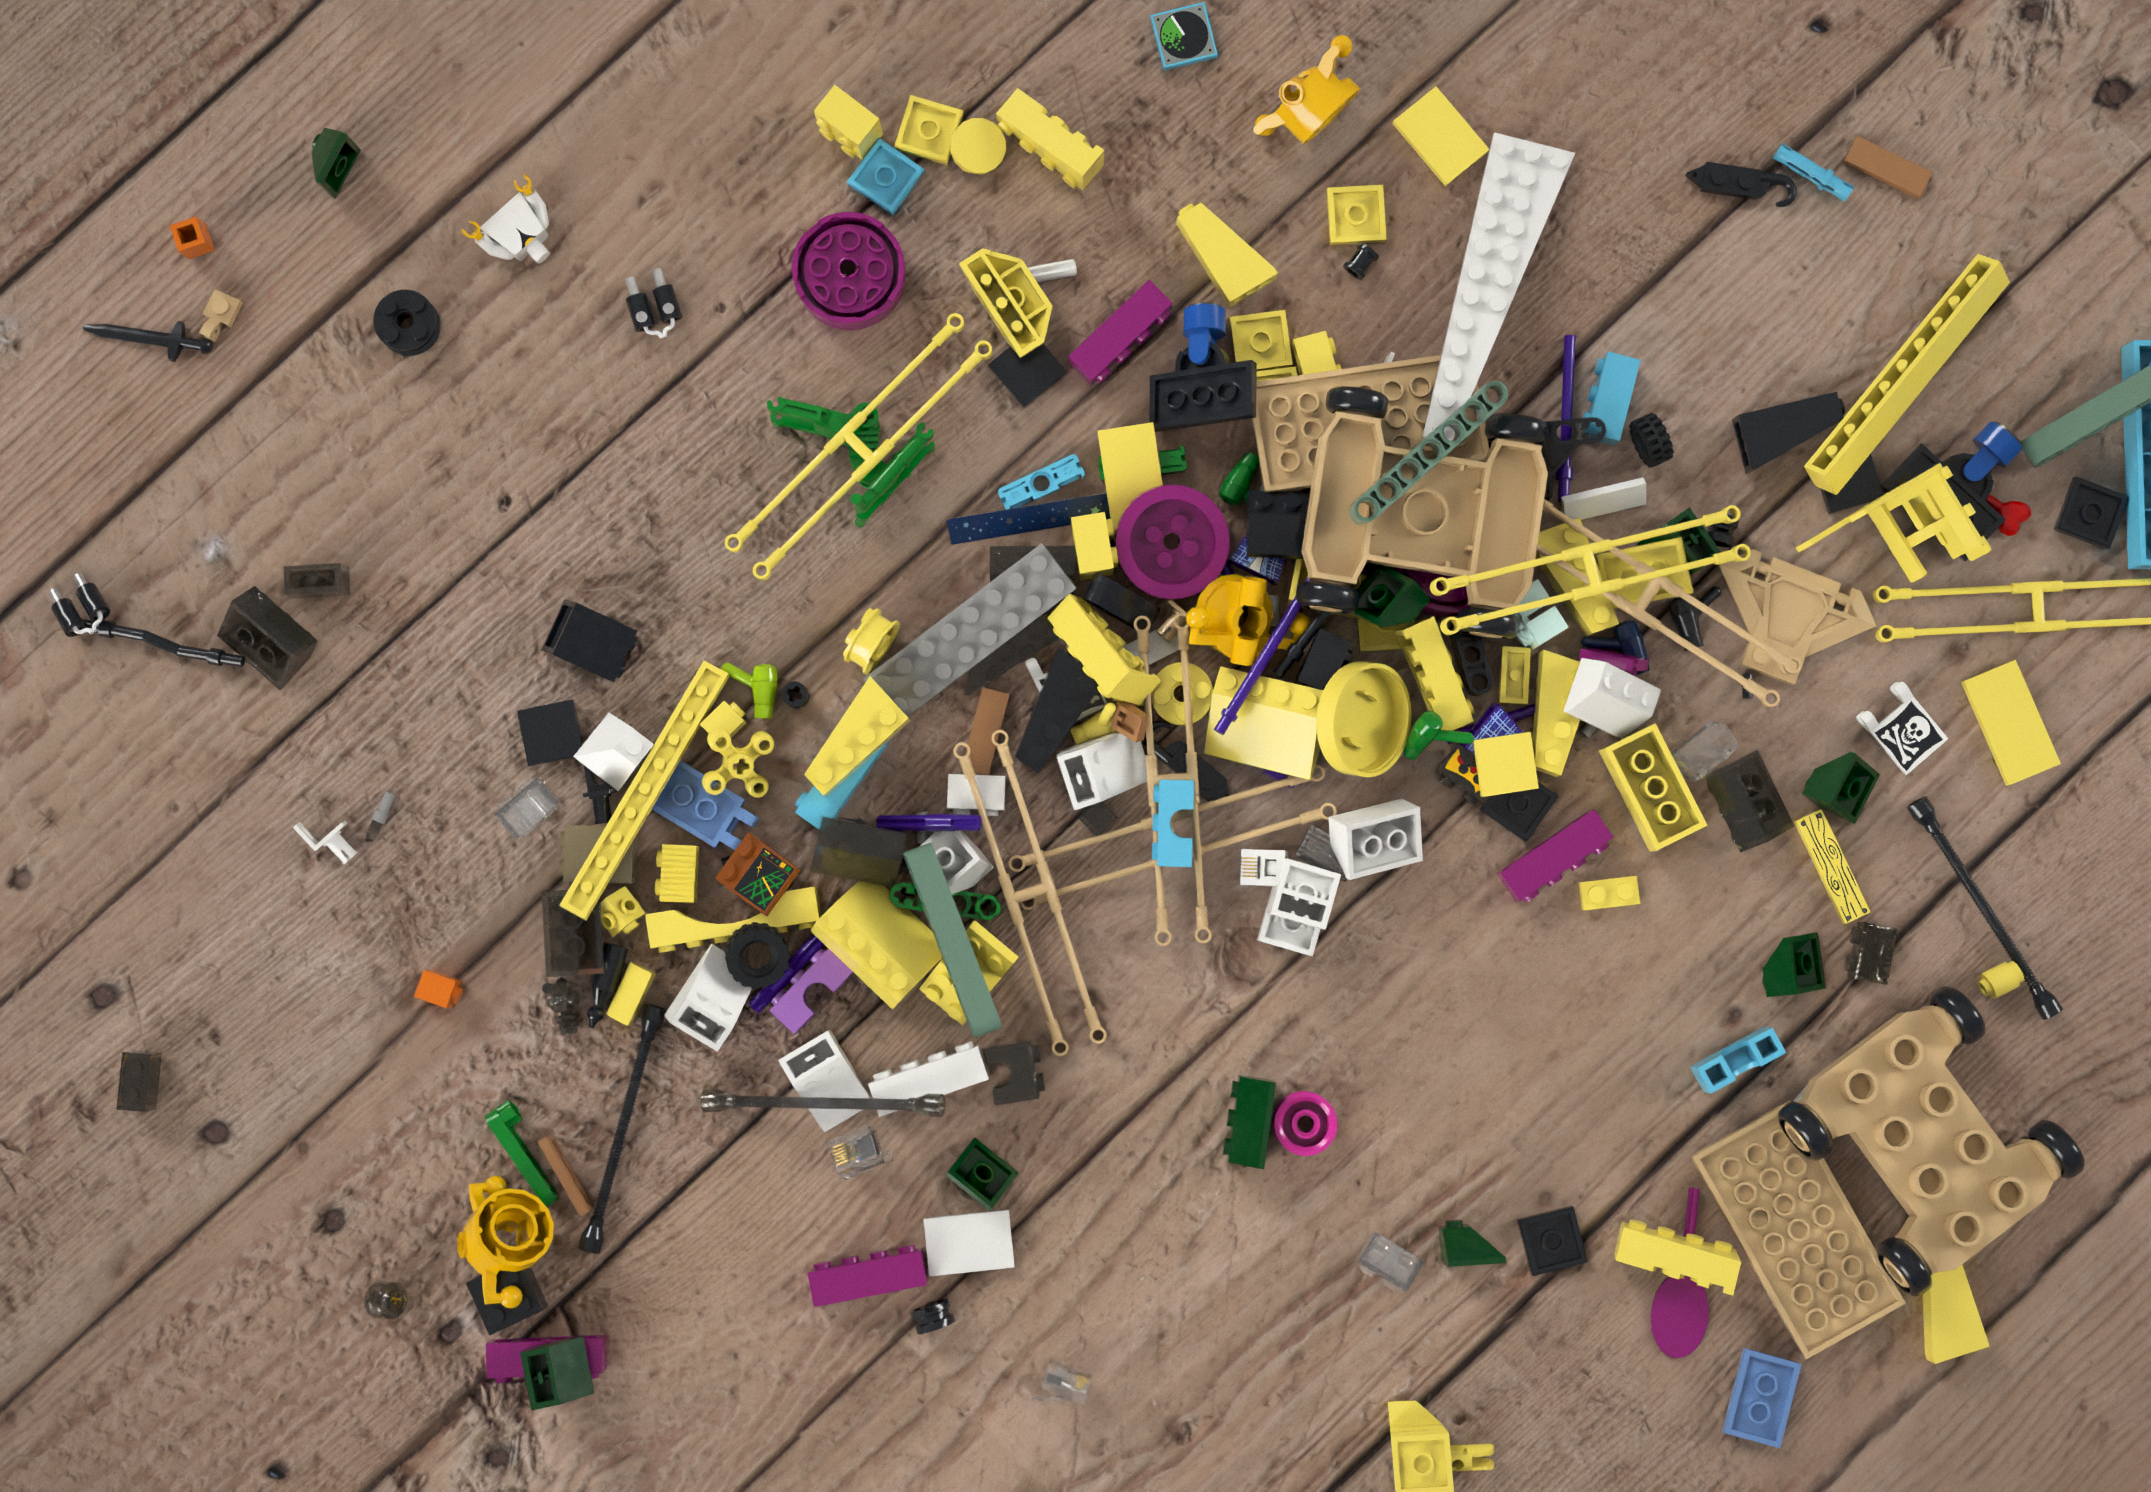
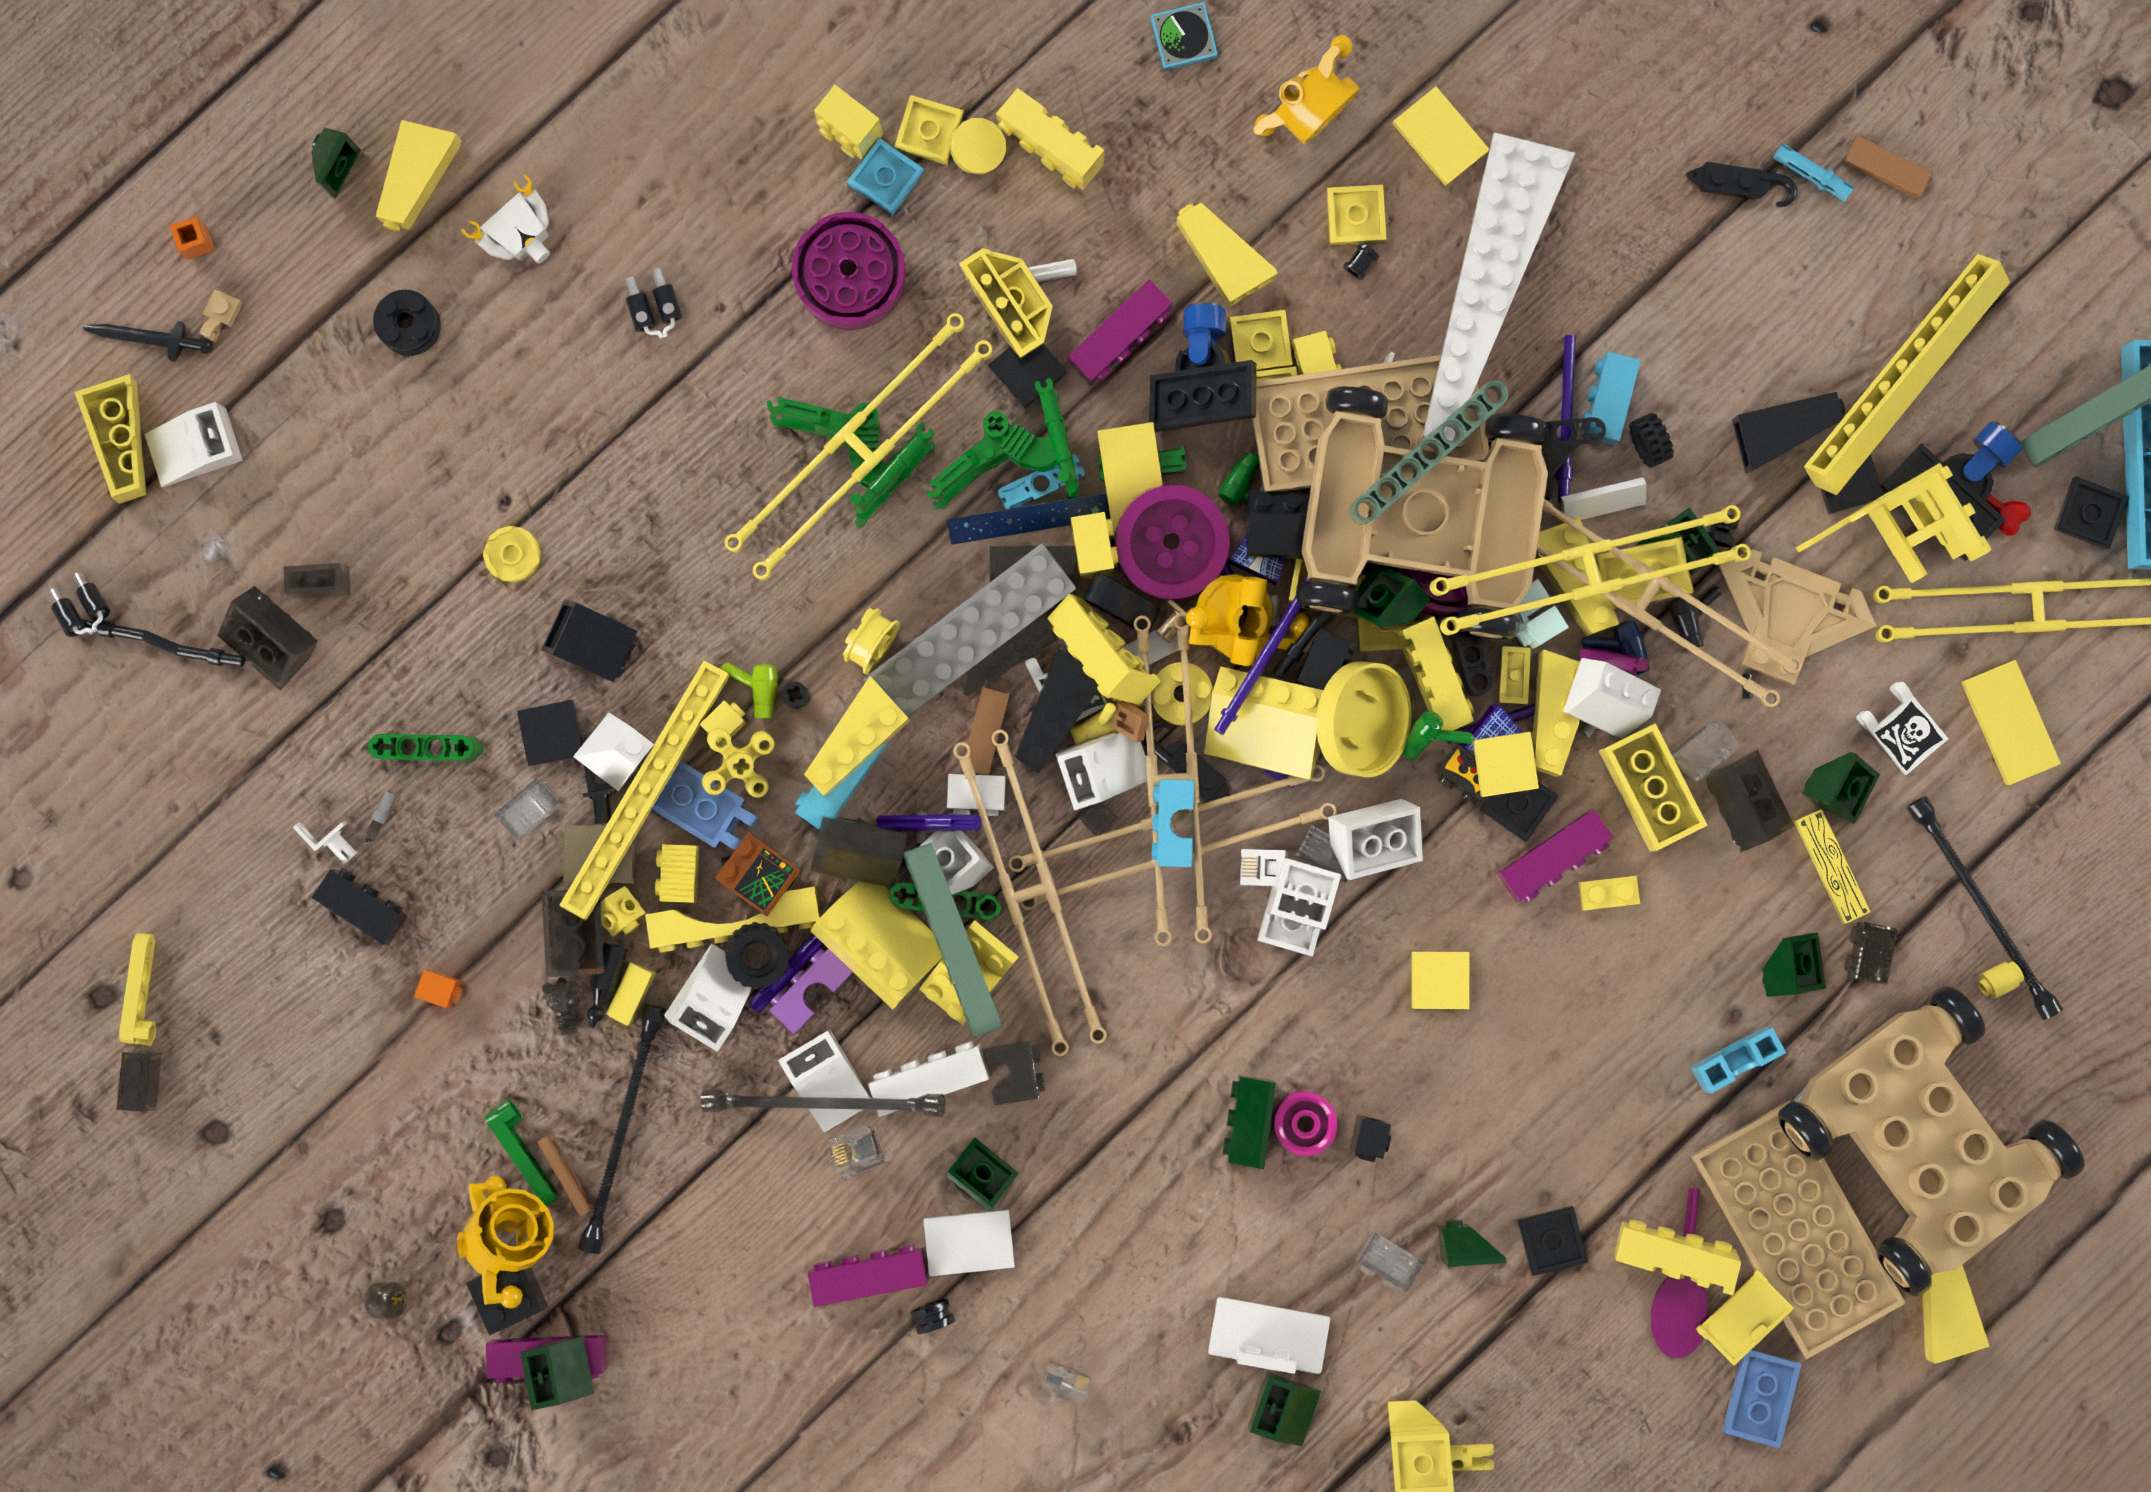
none -> light yellow wedge [74,374,146,504]
none -> light yellow beam [119,933,157,1046]
none -> white slope [145,402,243,487]
none -> black brick [311,868,408,944]
none -> green beam [368,734,484,762]
none -> light yellow slope [376,120,462,231]
none -> light yellow tile [483,526,541,583]
none -> green piece [926,378,1079,509]
none -> white bracket [1208,1297,1330,1374]
none -> dark green slope [1248,1371,1321,1446]
none -> black brick [1350,1115,1391,1162]
none -> light yellow tile [1411,952,1469,1009]
none -> light yellow door [1696,1269,1795,1366]

